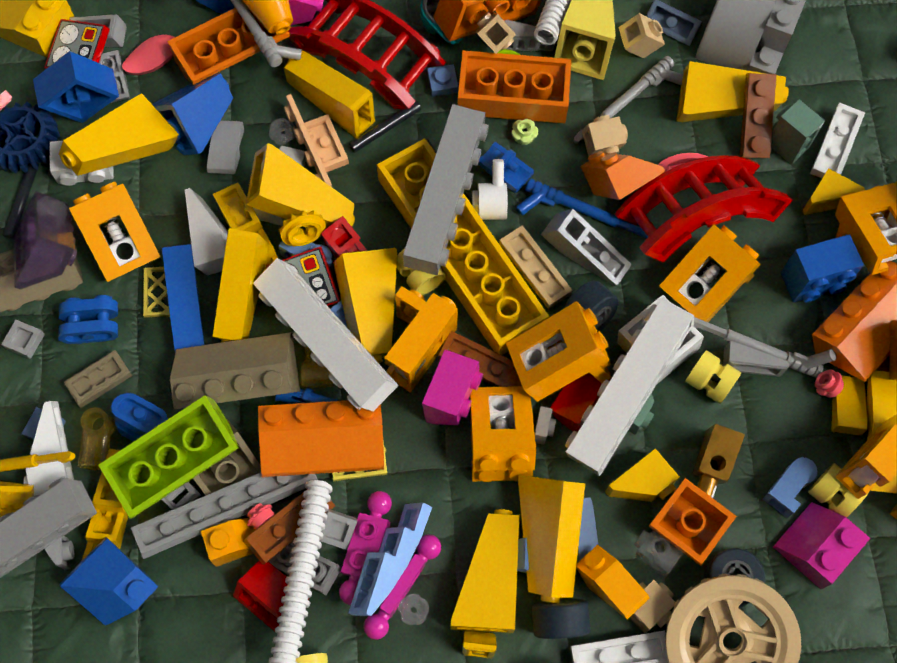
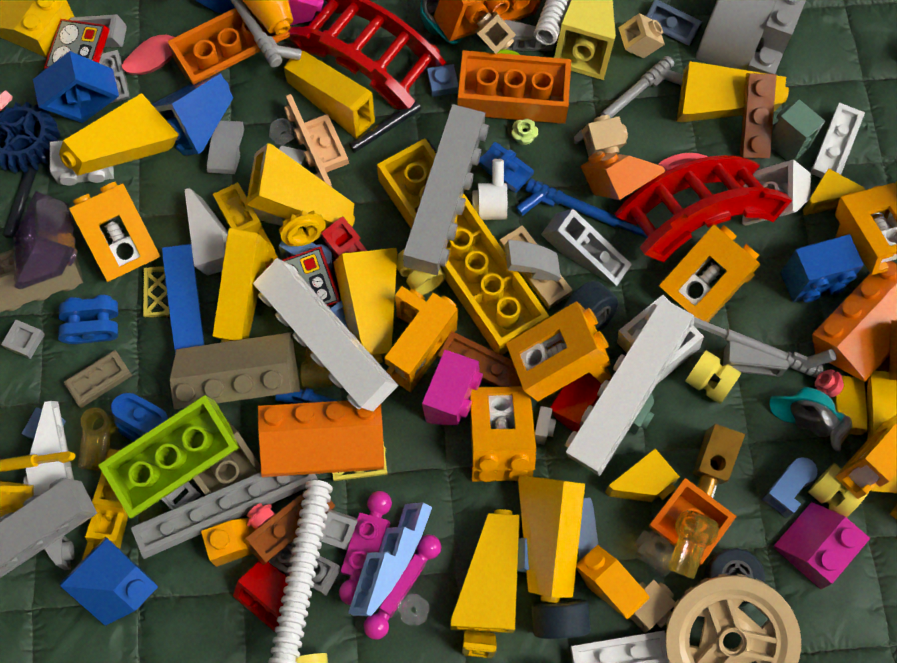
none -> light grey slope [505,239,561,281]
none -> clear yellow piece [668,510,719,579]
none -> white slope [743,160,811,226]
none -> flat silver hair [769,387,852,451]

